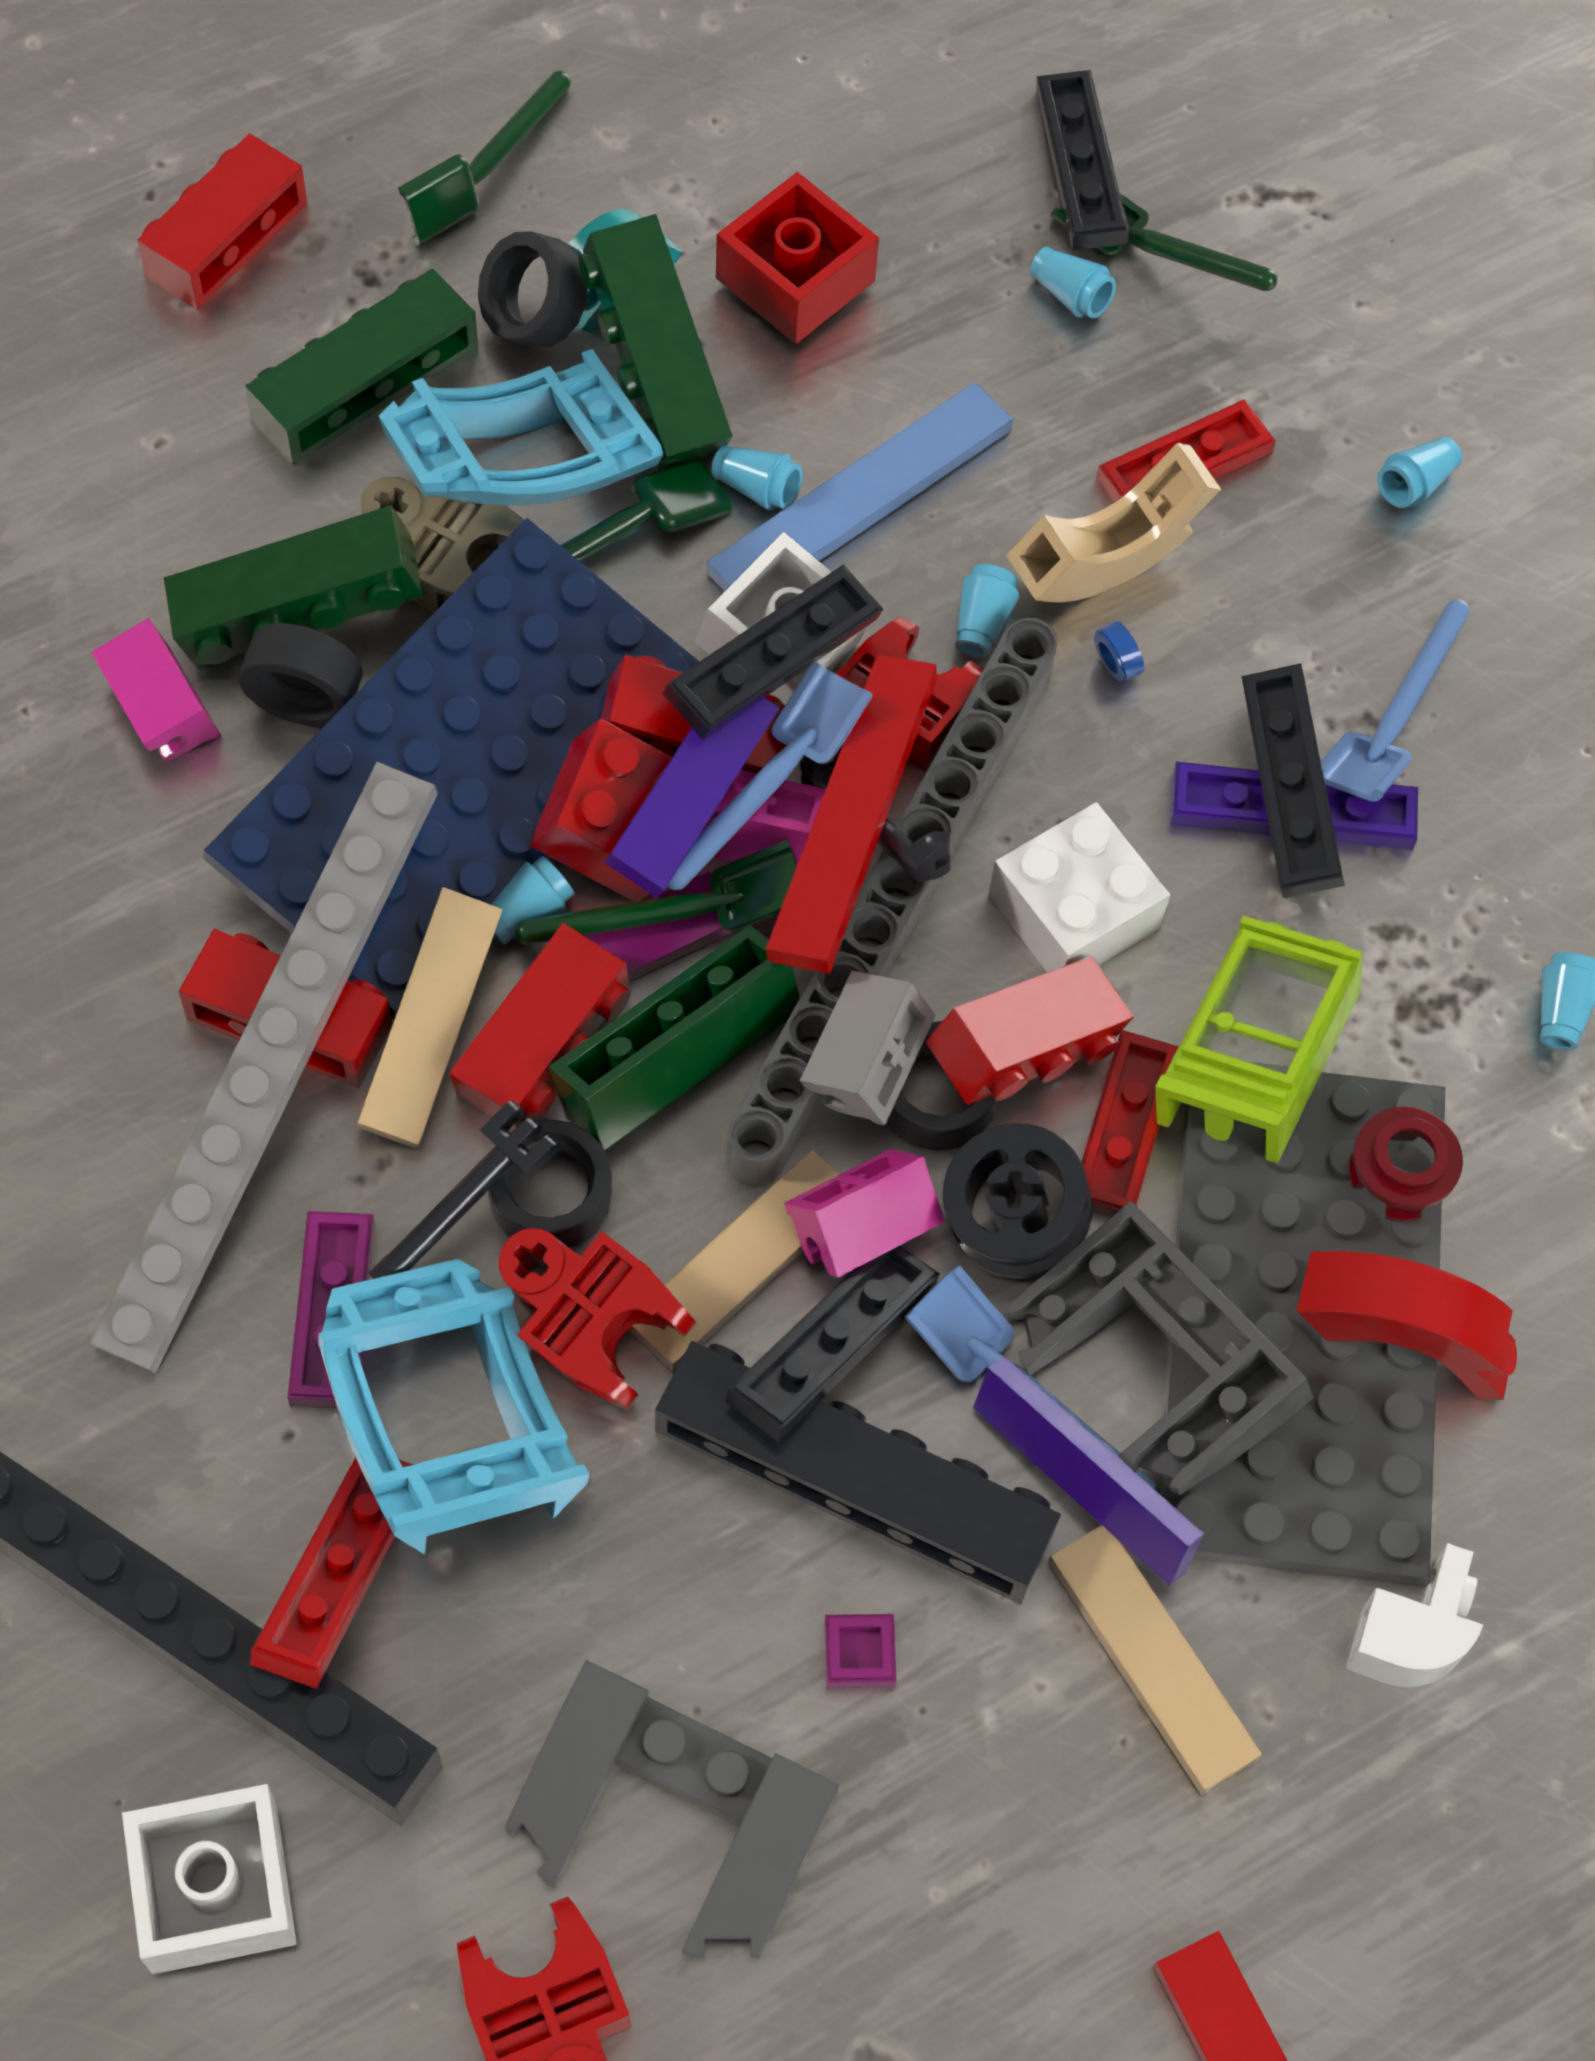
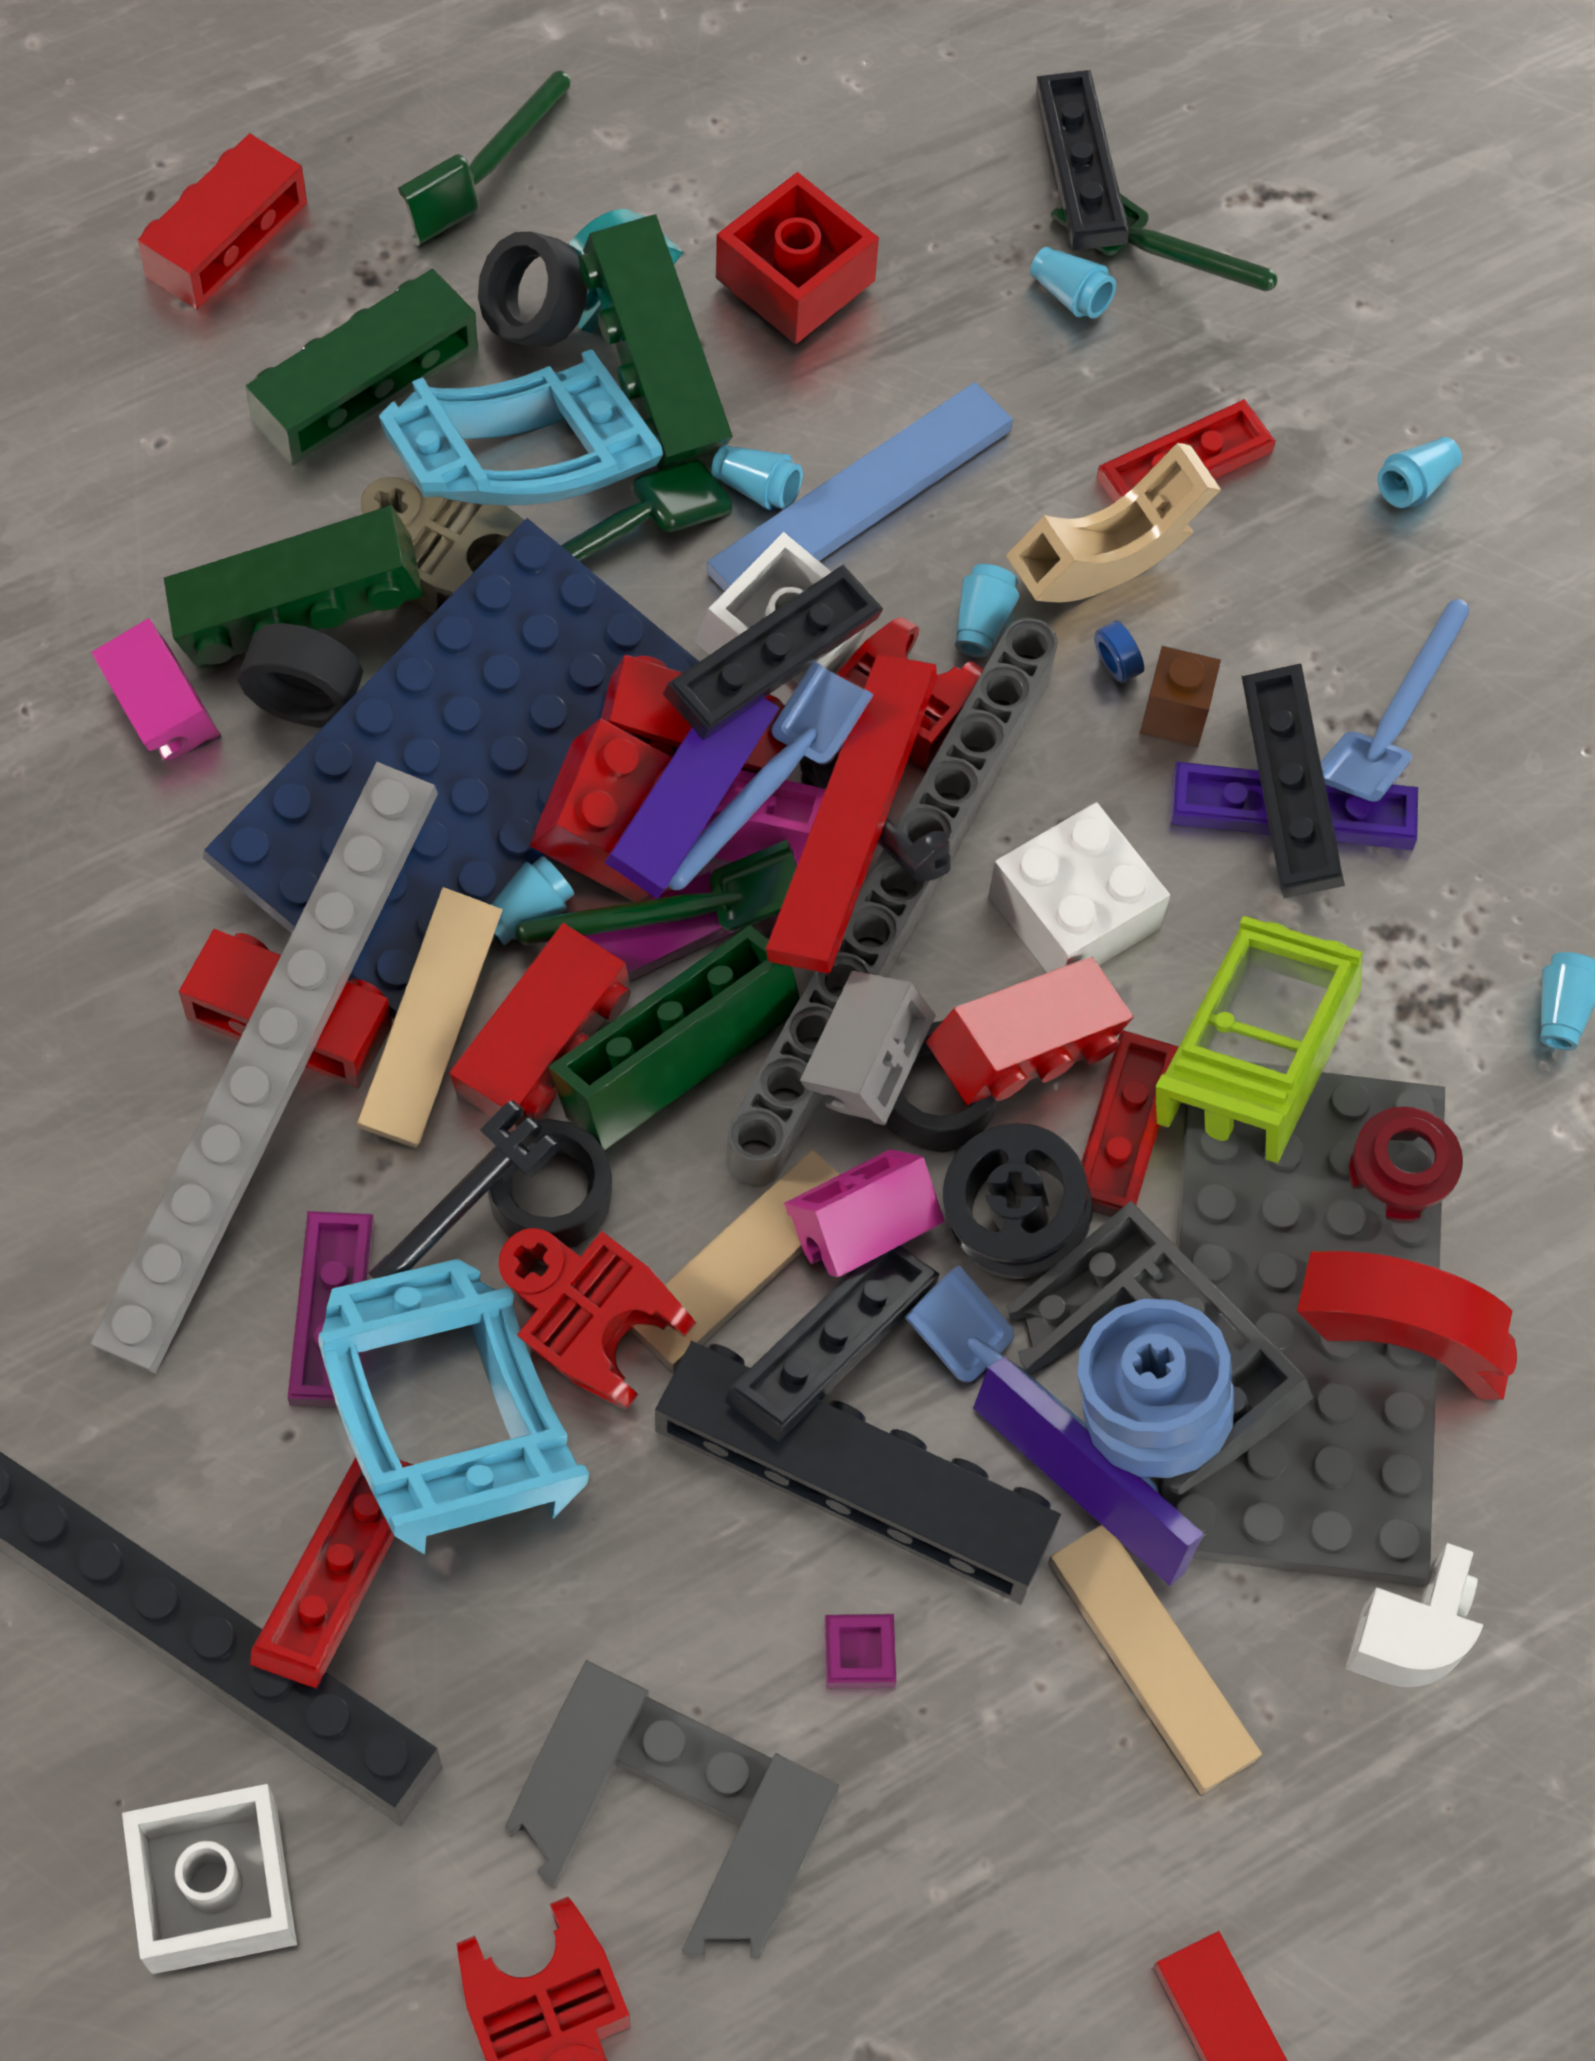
none -> medium blue wheel [1077,1299,1234,1478]
none -> reddish brown brick [1140,646,1221,747]

